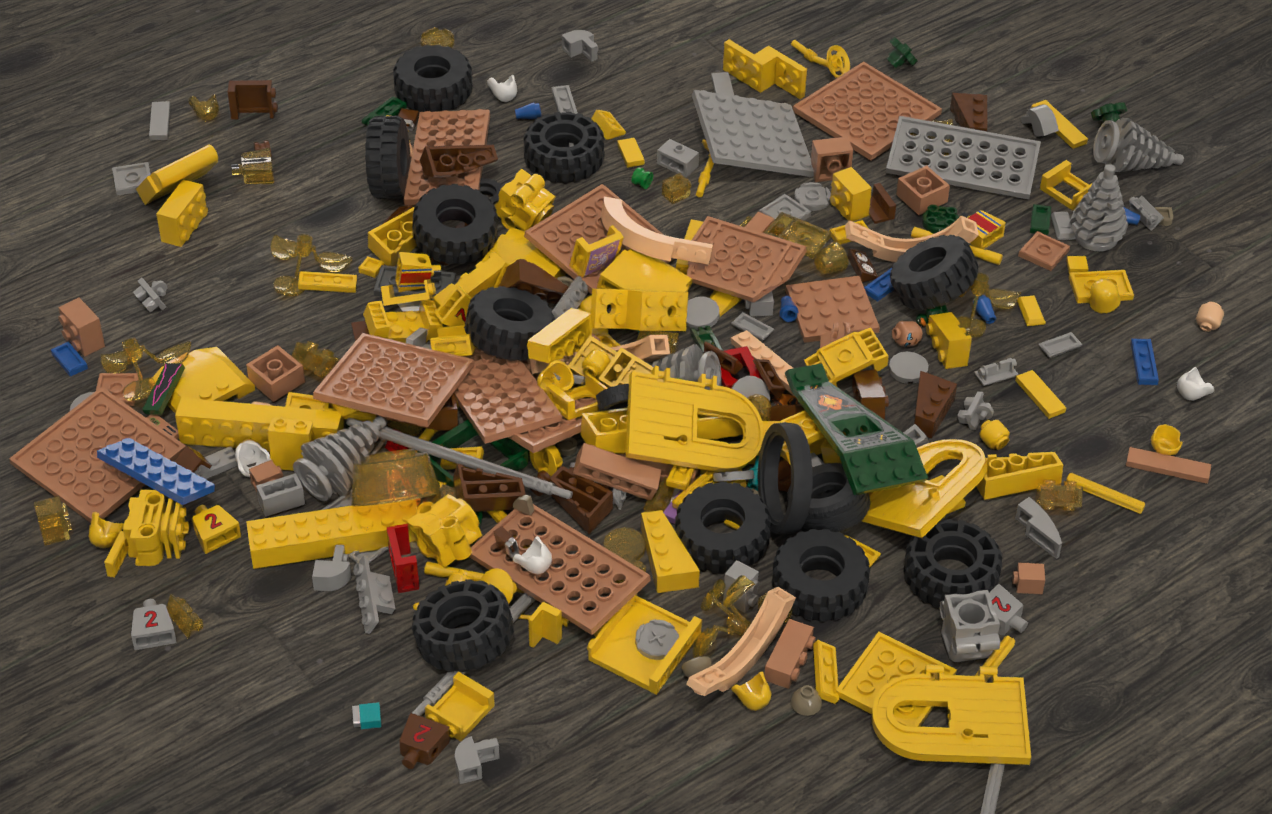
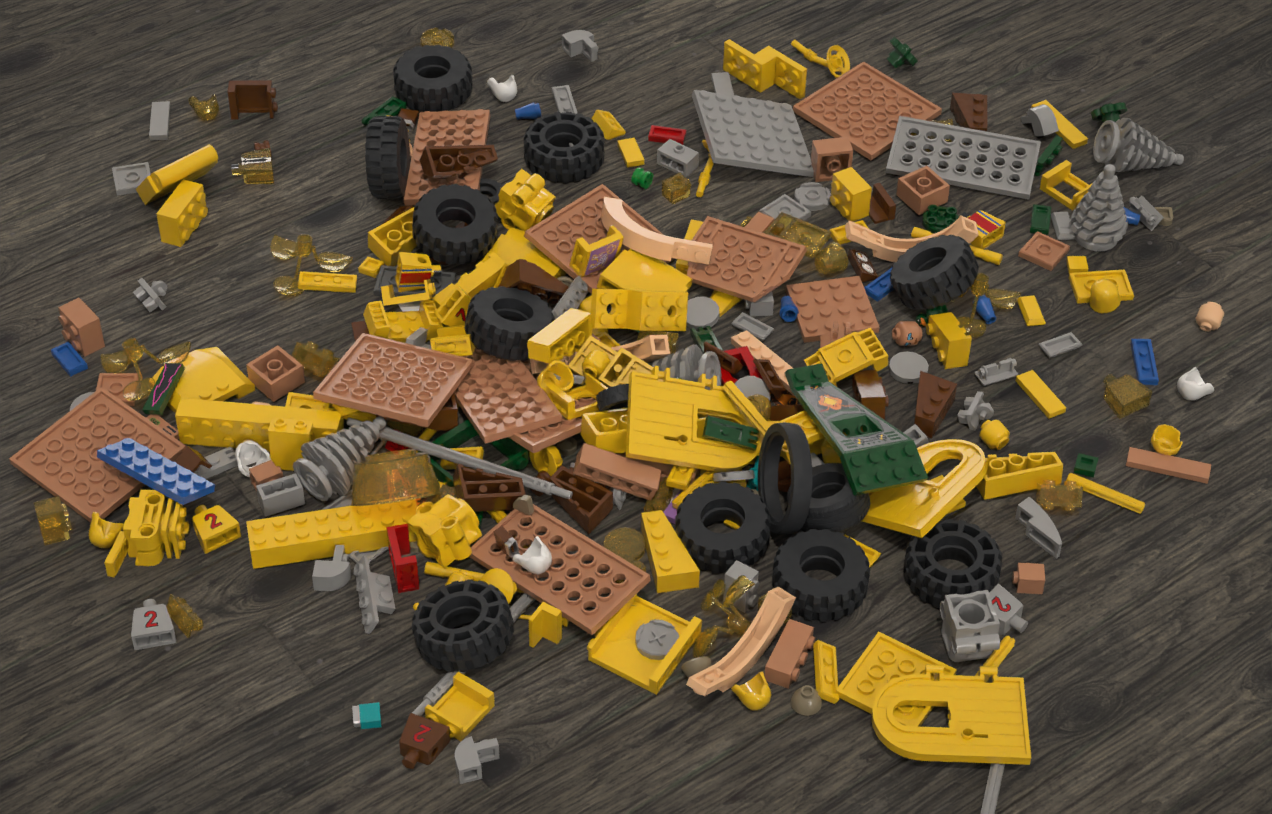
none -> red tile [648,125,686,145]
none -> dark green hinge [702,415,759,450]
none -> yellow axle [723,381,770,436]
none -> dark green hinge [1034,135,1063,177]
none -> dark green plate [1073,453,1098,478]
none -> clear yellow torso [1103,374,1152,419]

